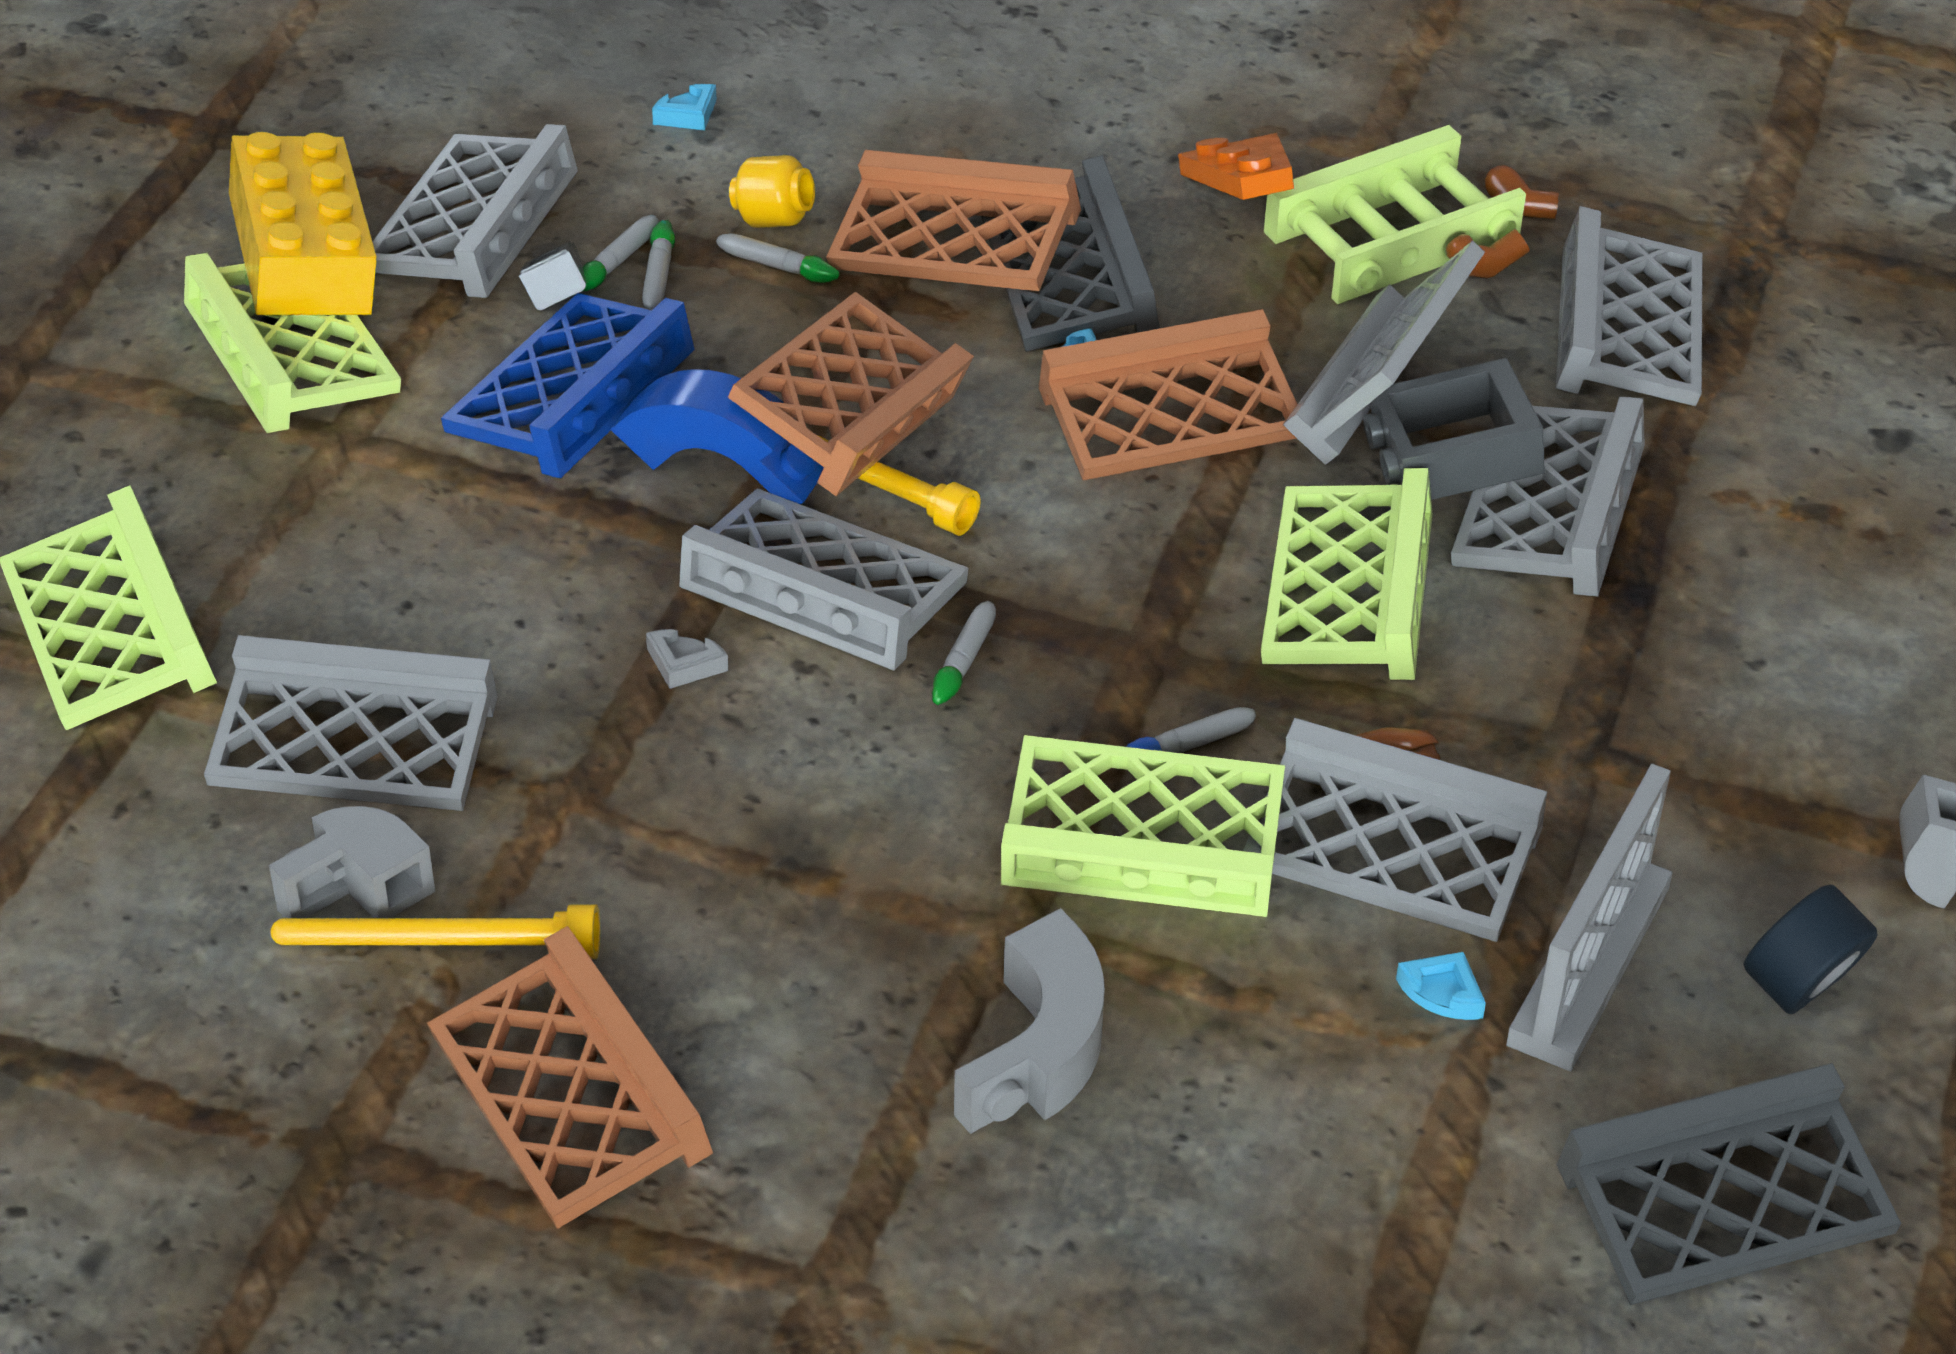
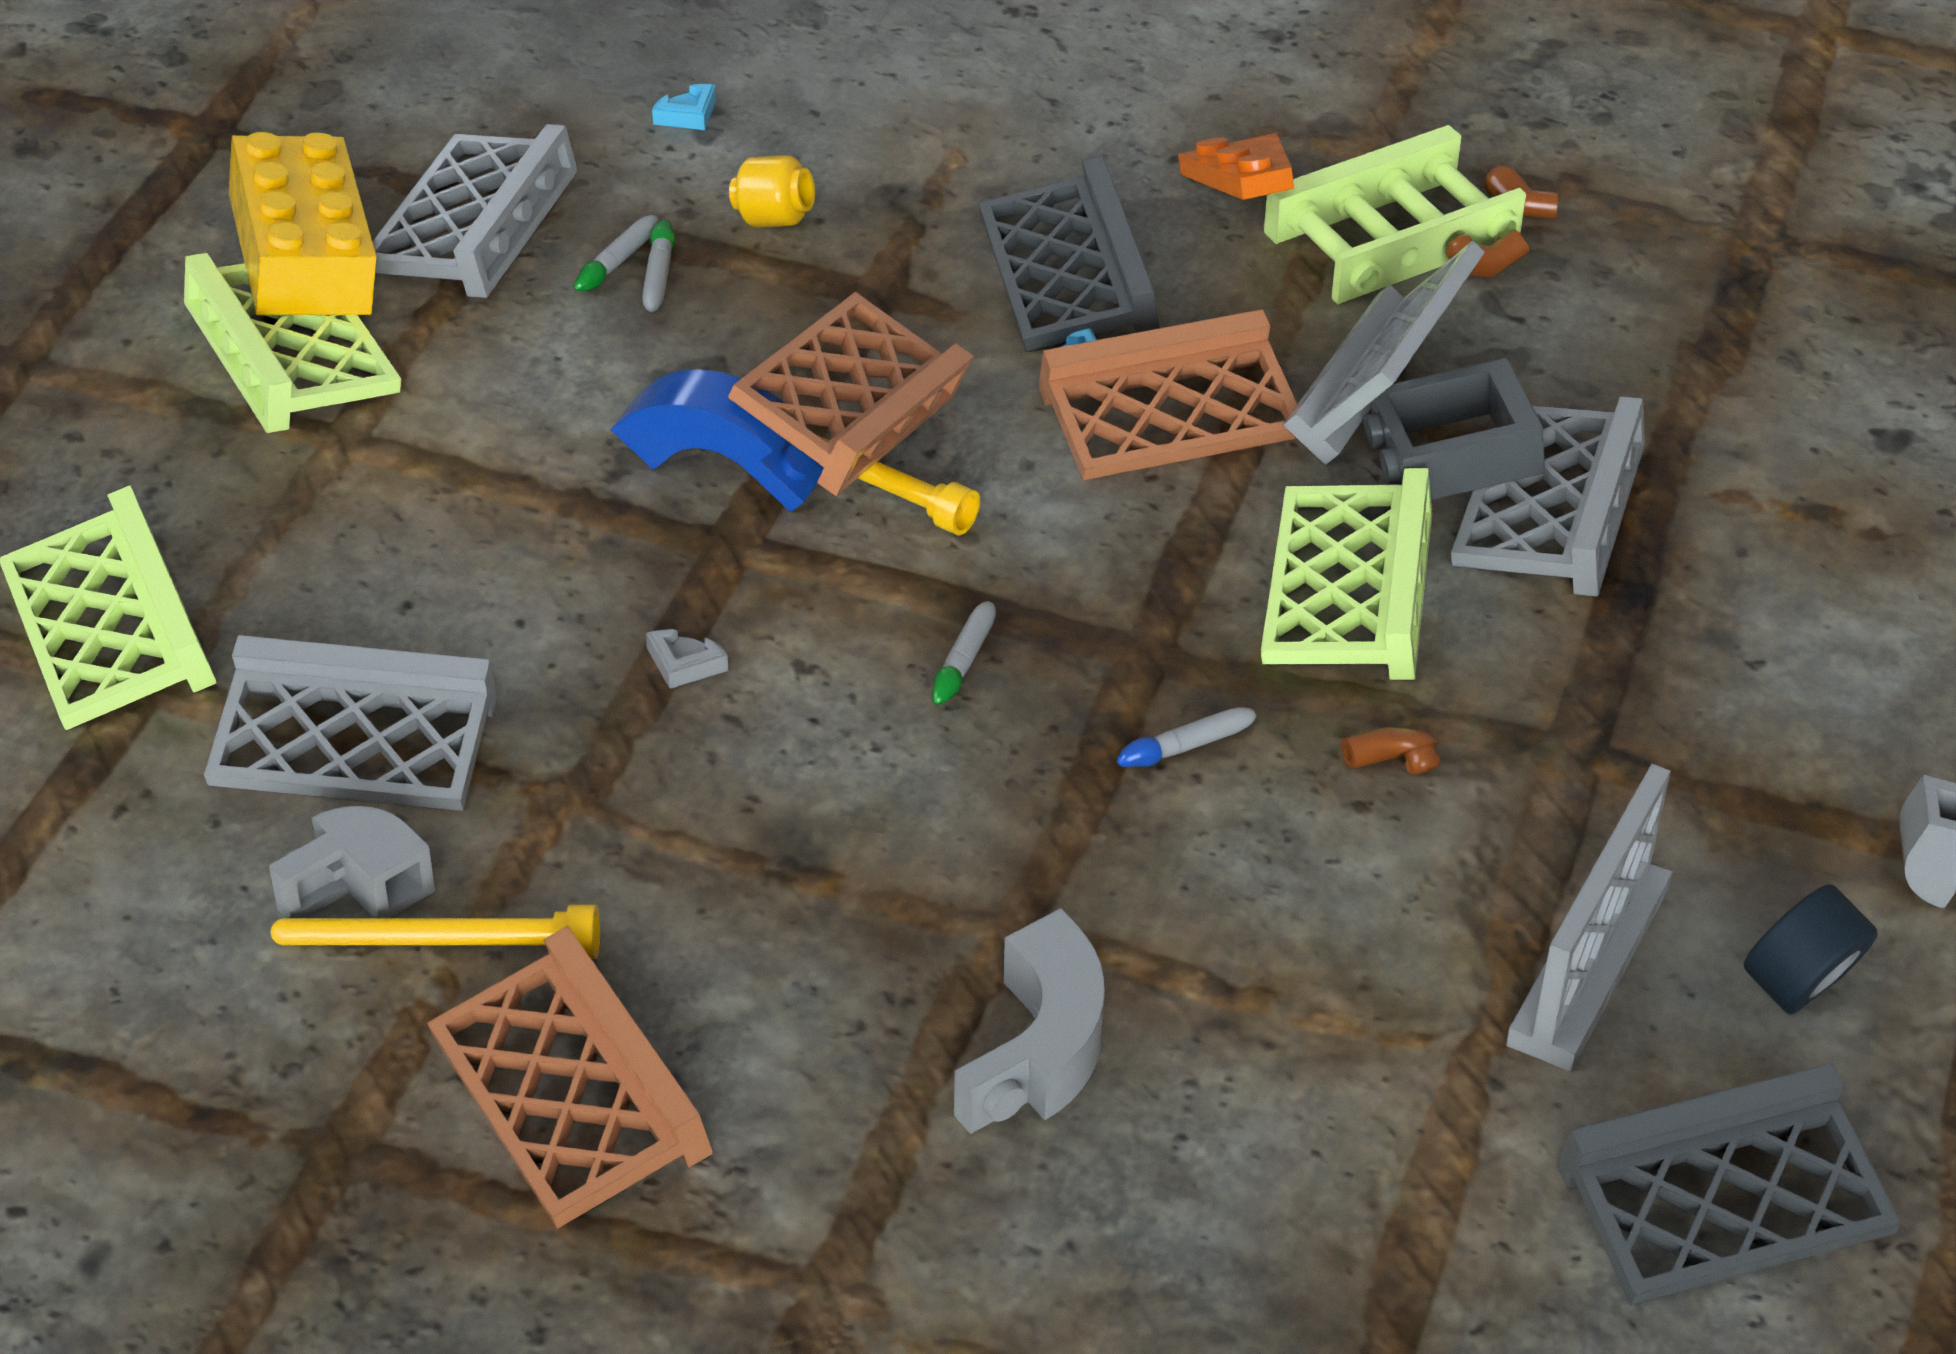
blue fence [441,293,695,479] -> none
slope [518,241,586,310] -> none
light grey fence [679,488,968,671] -> none
light grey piece [716,233,840,283] -> none
nougat fence [826,150,1081,291] -> none
yellowish green fence [1001,735,1285,917] -> none
light grey fence [1243,718,1547,942] -> none
medium azure tile [1396,952,1486,1020] -> none
light grey fence [1555,206,1702,406] -> none

